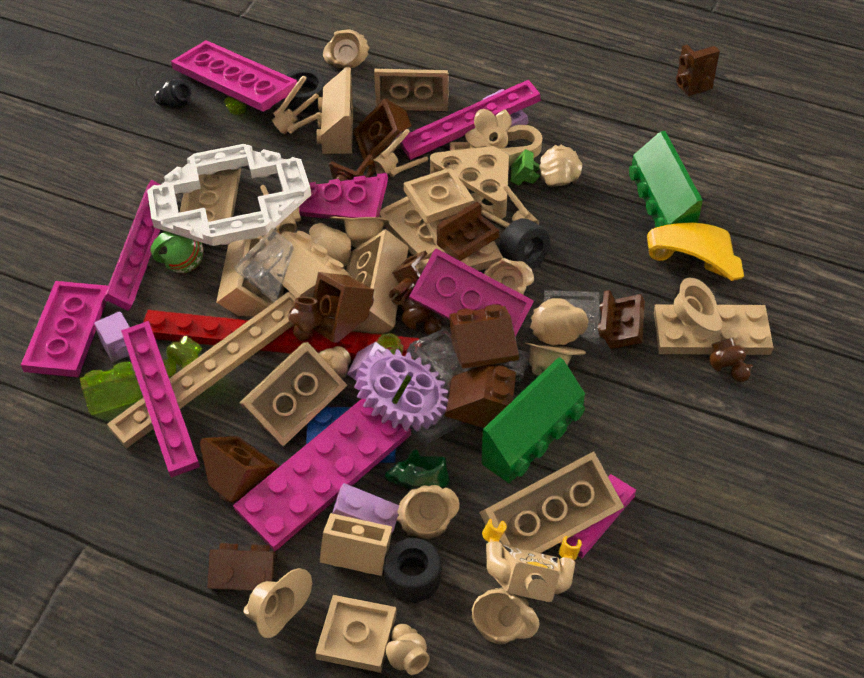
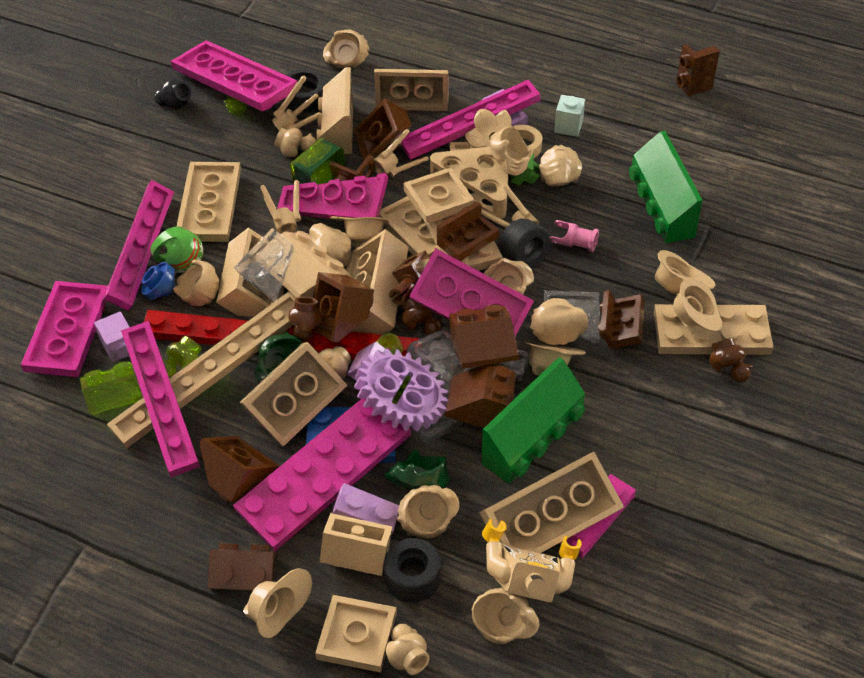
white plate [147,144,311,246] -> none
yellow panel [647,223,744,281] -> none
none -> blue plate [141,262,175,300]
none -> tan hair [173,260,219,306]
none -> dark green hair [254,332,302,383]
none -> tan animal [274,128,317,158]
none -> clear neon green piece [290,138,346,184]
none -> tan hair [490,126,534,176]
none -> bright pink piece [550,220,599,253]
none -> light aqua brick [554,95,585,137]
none -> tan piece [655,250,715,295]

